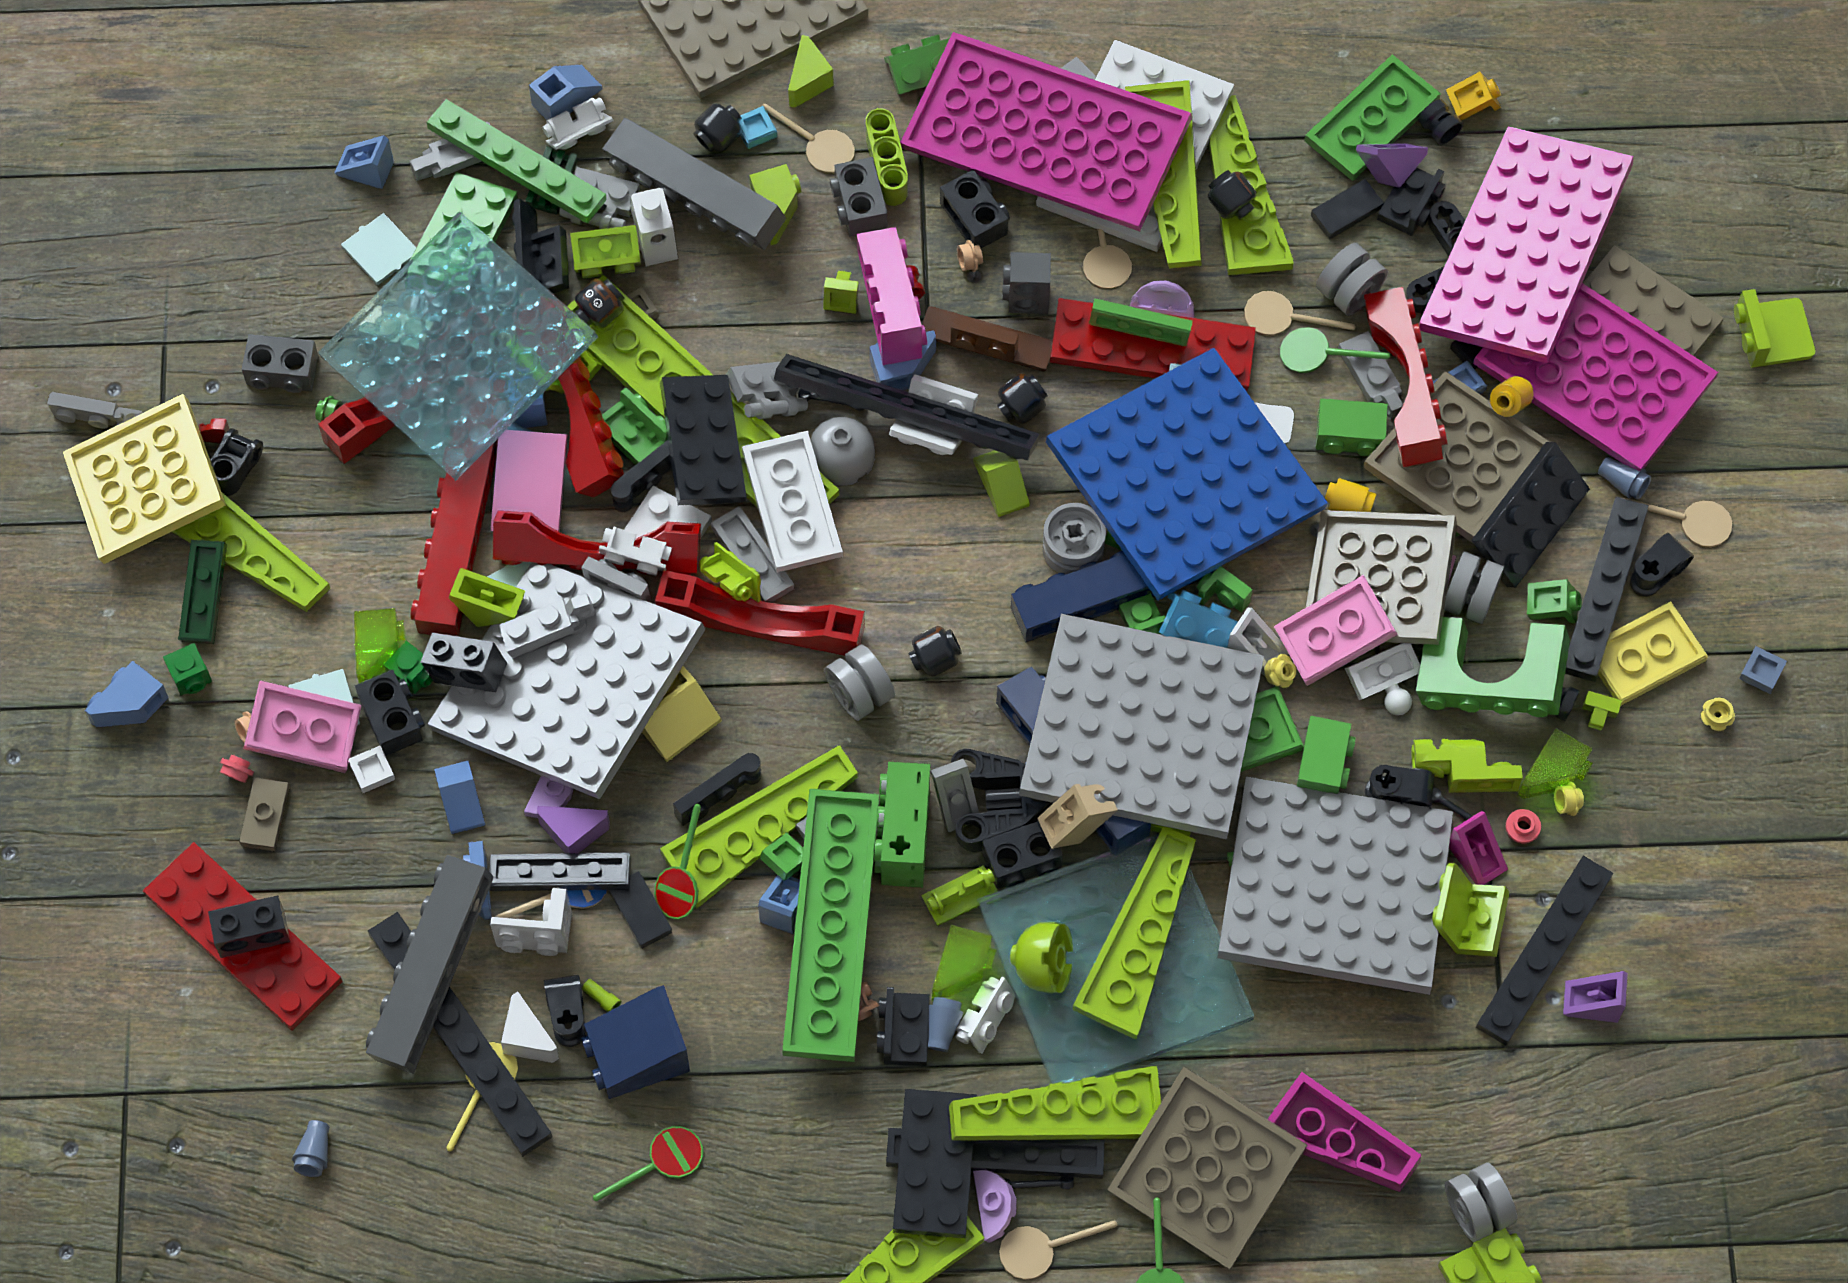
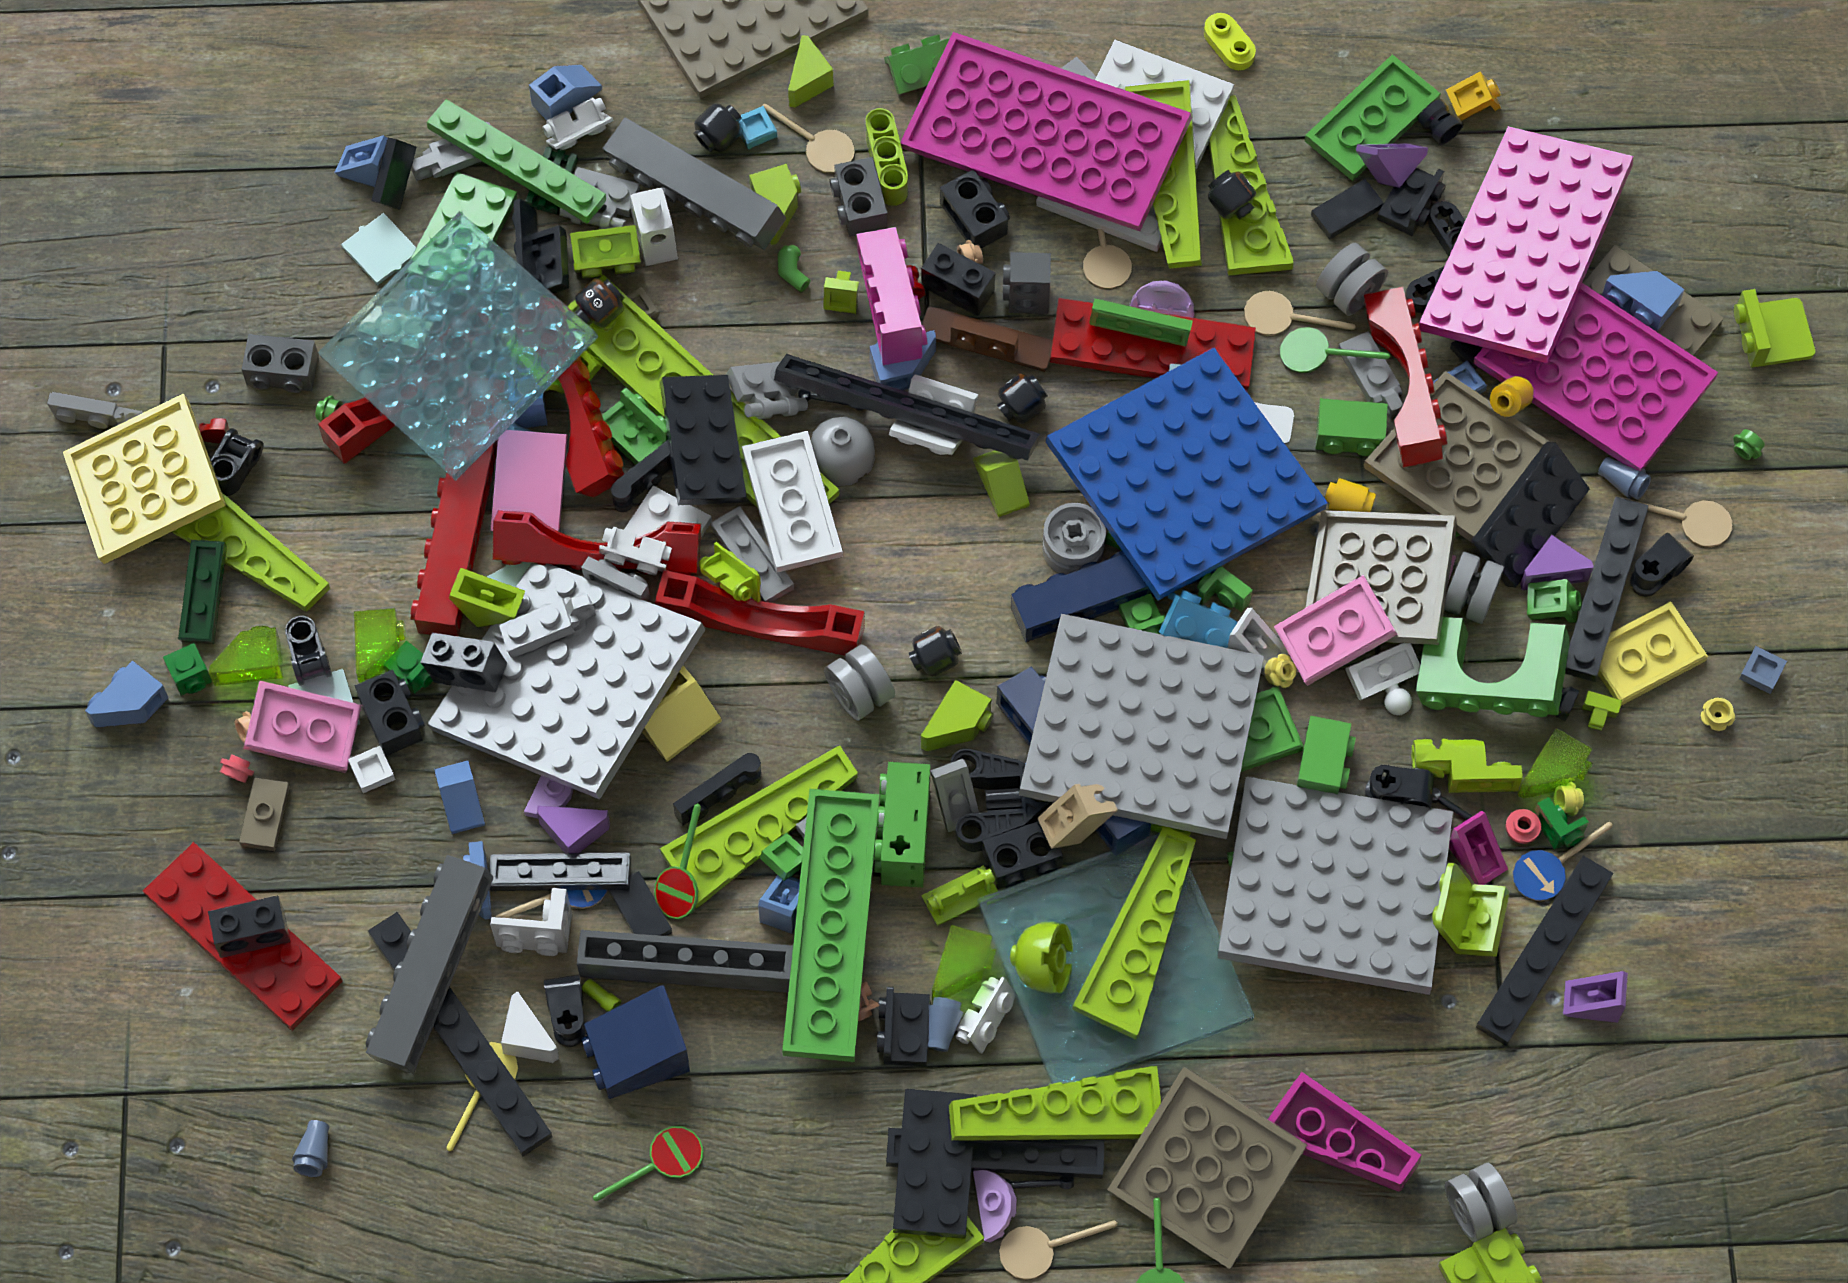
none -> clear neon green slope [209,626,283,686]
none -> black piece [285,616,333,686]
none -> black tile [371,137,417,210]
none -> dark grey brick [577,930,793,993]
none -> bright green arm [778,245,811,292]
none -> black brick [921,243,995,316]
none -> lime slope [921,680,994,751]
none -> neon yellow plate [1204,13,1256,70]
none -> blue piece [1513,822,1613,901]
none -> medium lavender slope [1520,535,1593,590]
none -> green bracket [1533,797,1589,850]
none -> medium blue slope [1602,271,1684,332]
none -> bright green plate [1733,429,1765,460]

